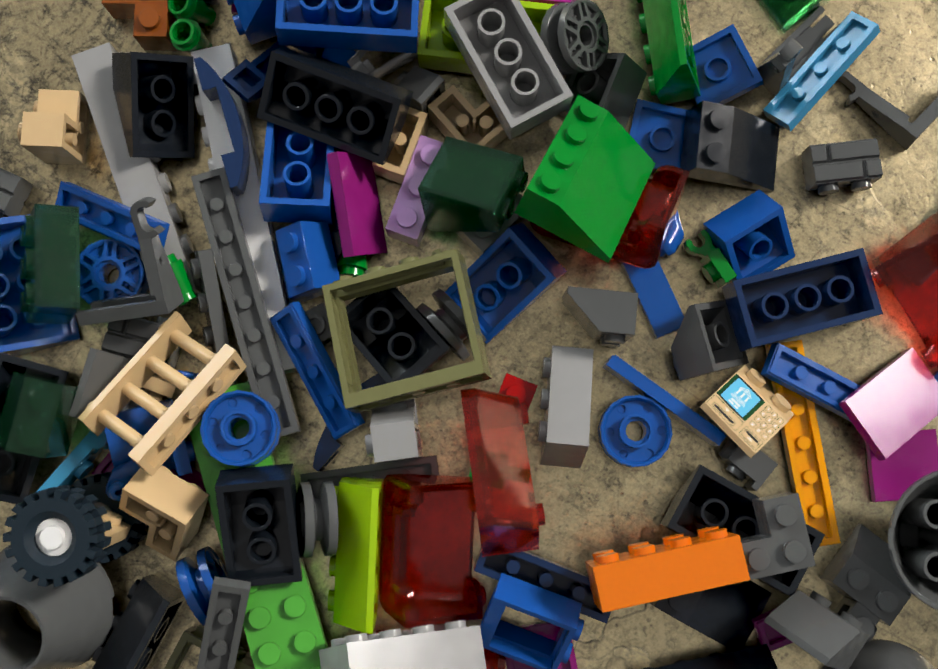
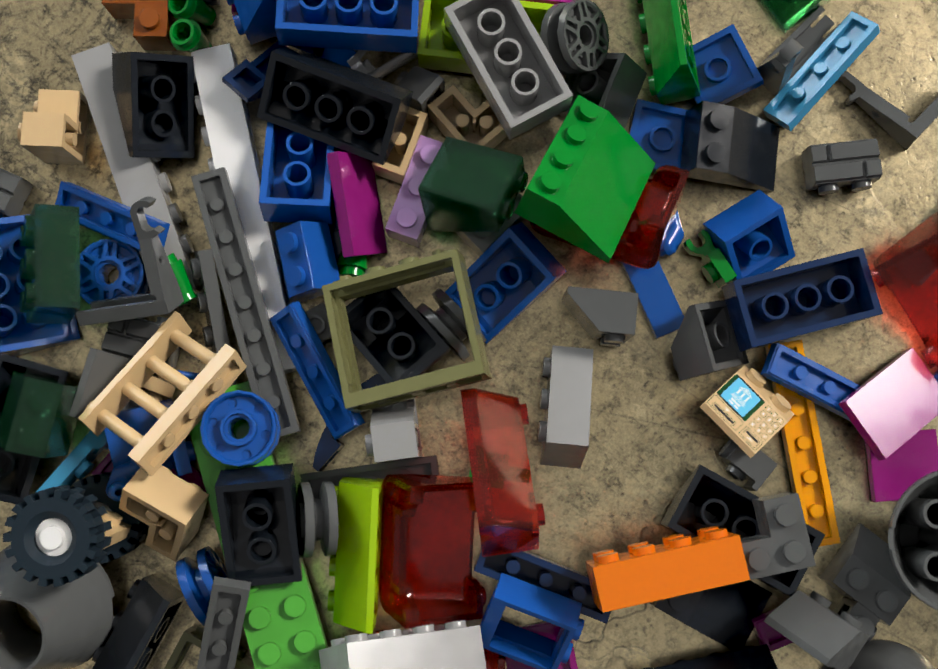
dark blue slope [194,57,250,196] -> none
red plate [494,373,538,417] -> none
blue wheel [597,395,673,468] -> none
blue tile [602,355,726,446] -> none

